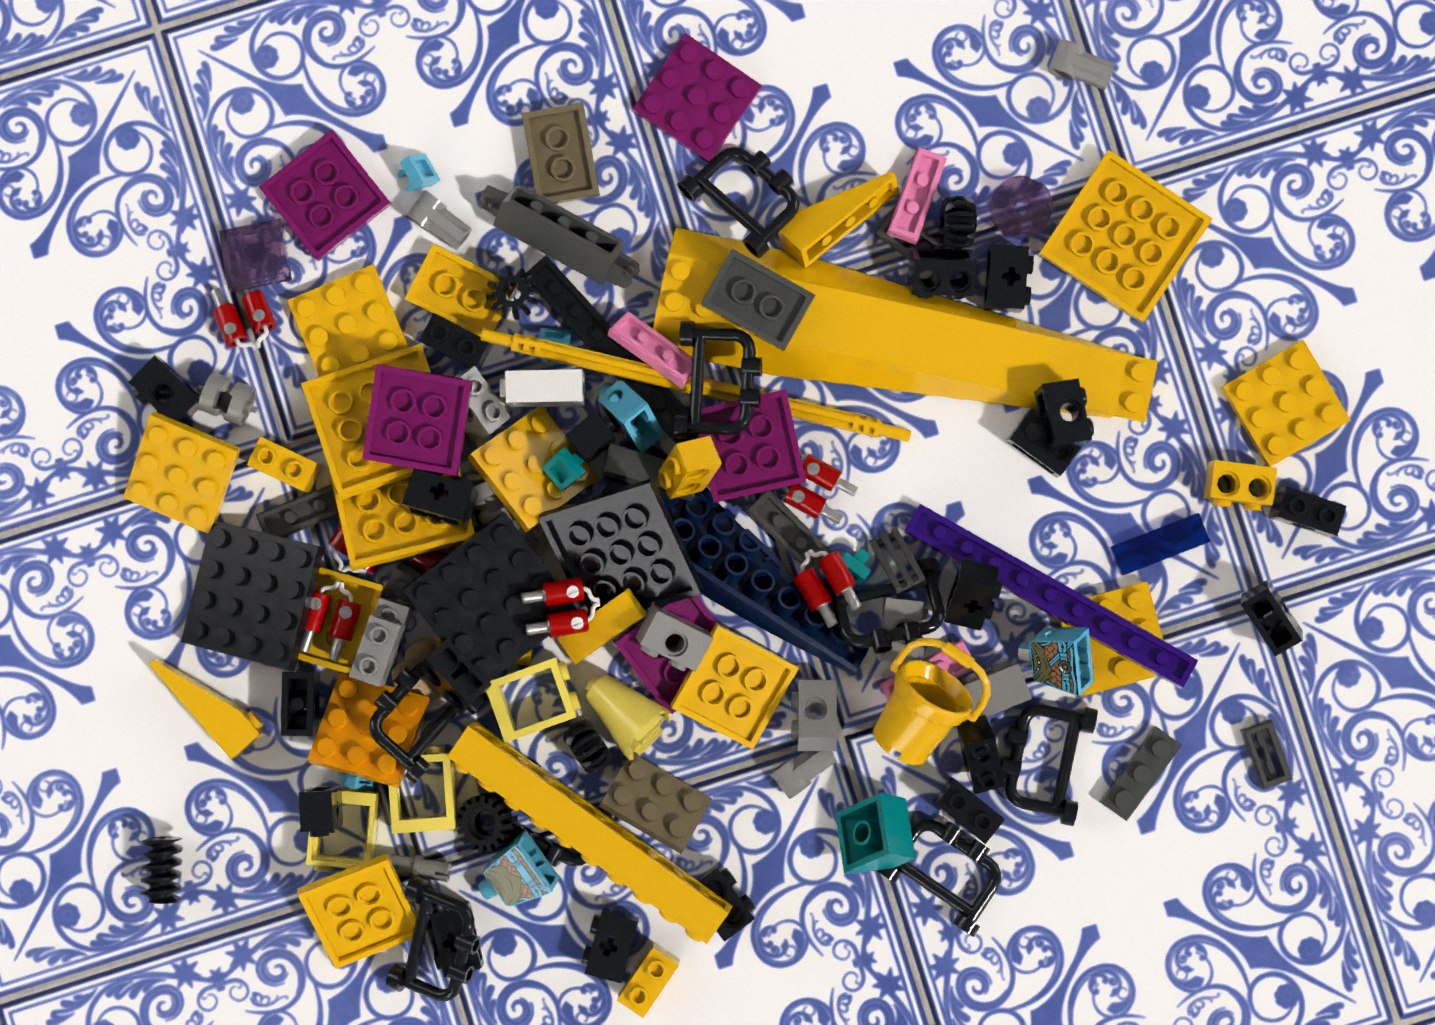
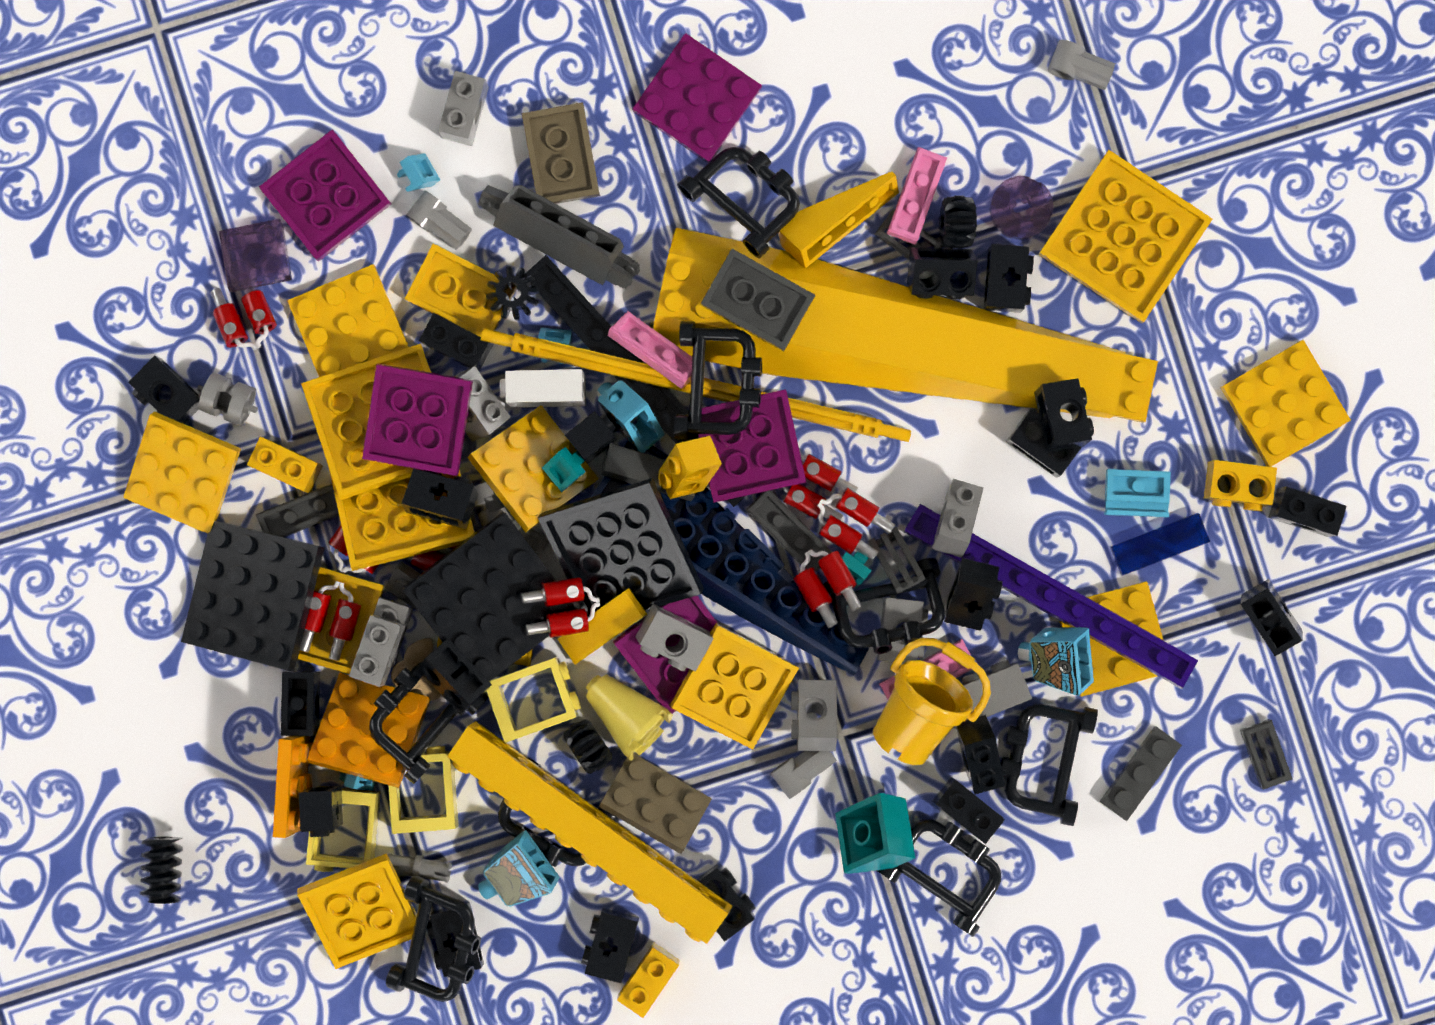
yellow slope [148,659,266,759] -> none
black tyre [456,792,518,853] -> none
none -> light orange plate [273,736,313,838]
none -> light grey brick [438,71,489,146]
none -> red piece [817,487,895,560]
none -> light grey brick [932,478,984,558]
none -> medium azure plate [1104,469,1171,518]

